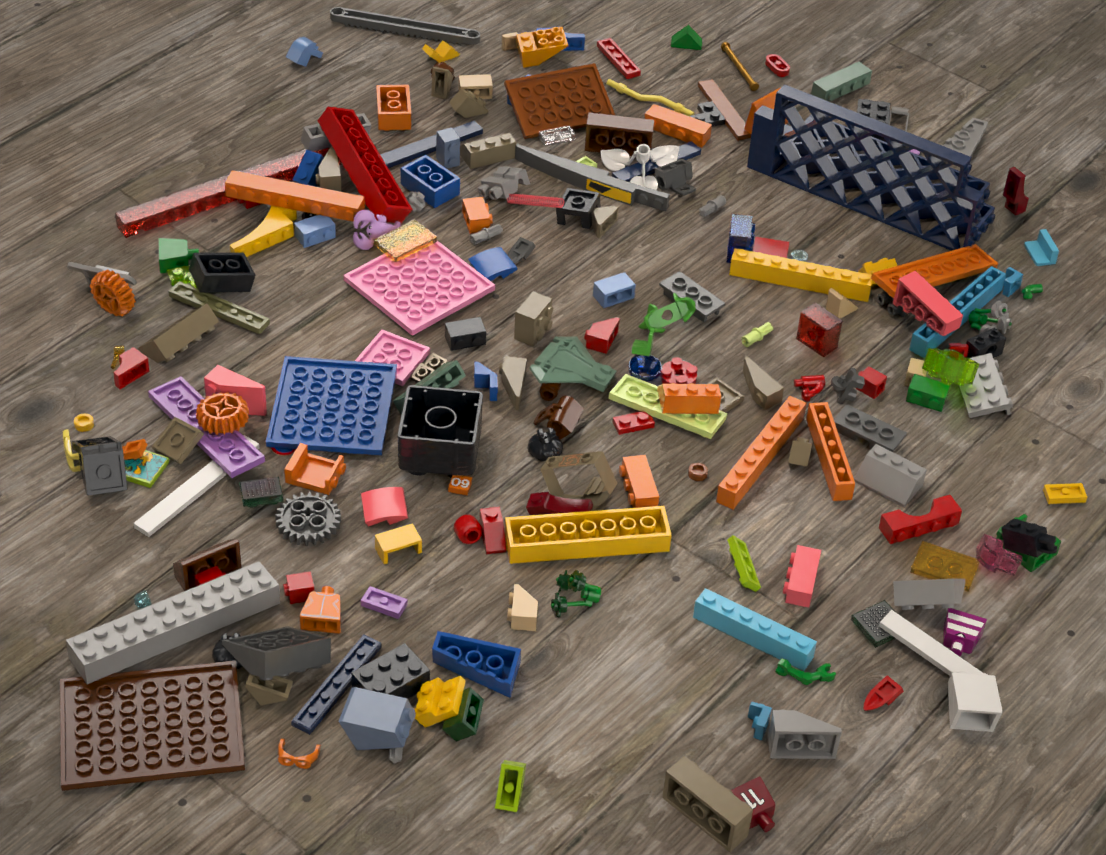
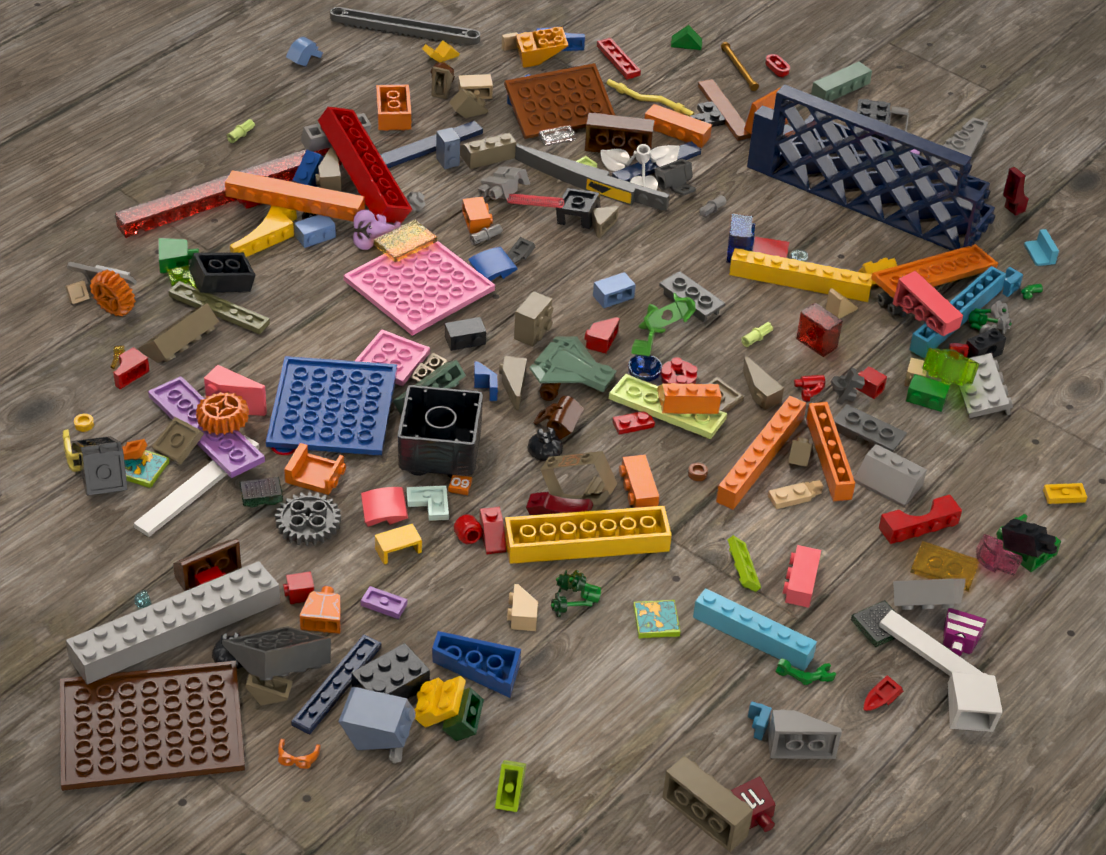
blue brick [400,155,460,208] -> none
none -> tan tile [65,281,90,304]
none -> yellowish green axle [227,119,255,143]
none -> light aqua plate [407,486,449,521]
none -> tile [633,600,680,638]
none -> tan hinge [768,480,823,509]

